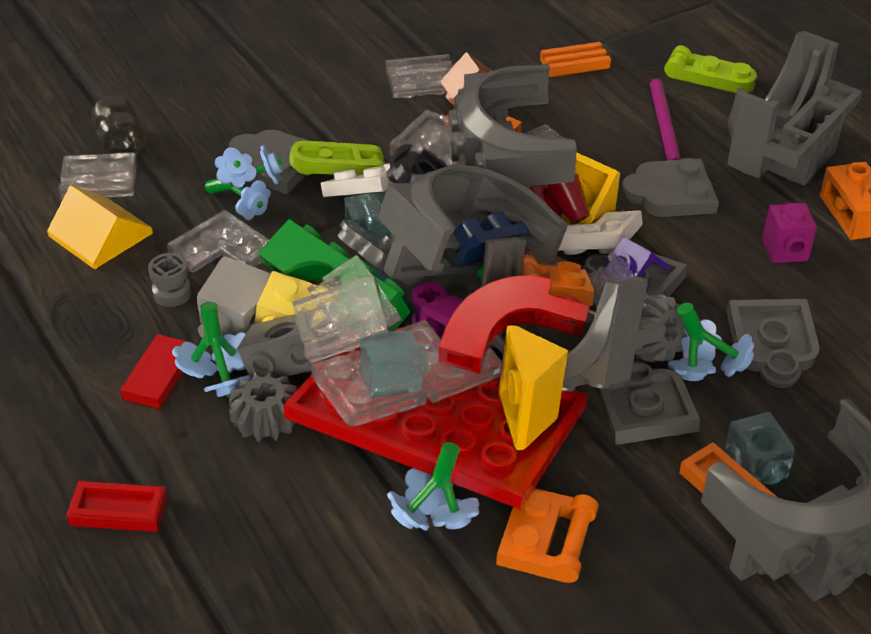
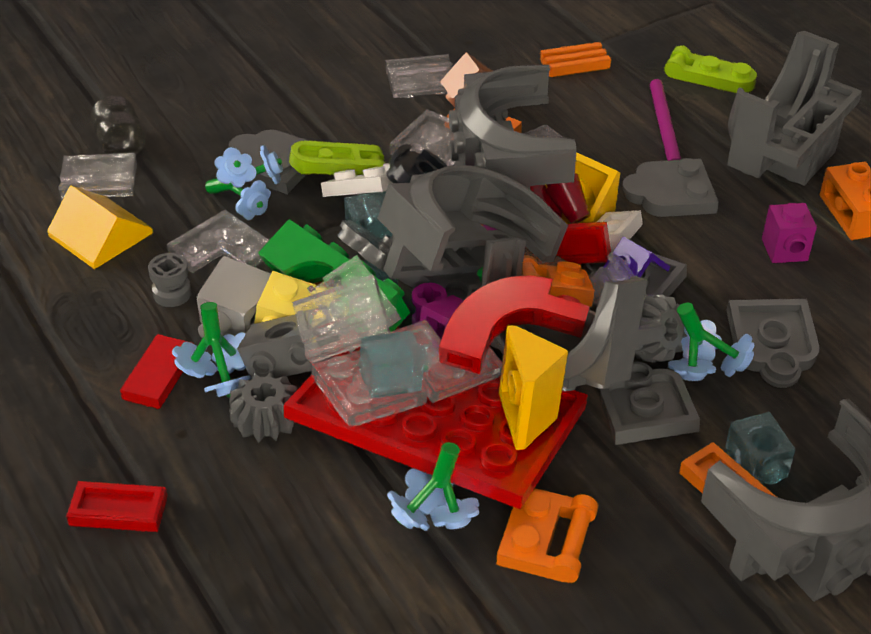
dark blue hips [453,211,530,267] -> none
none -> red tile [535,222,612,265]

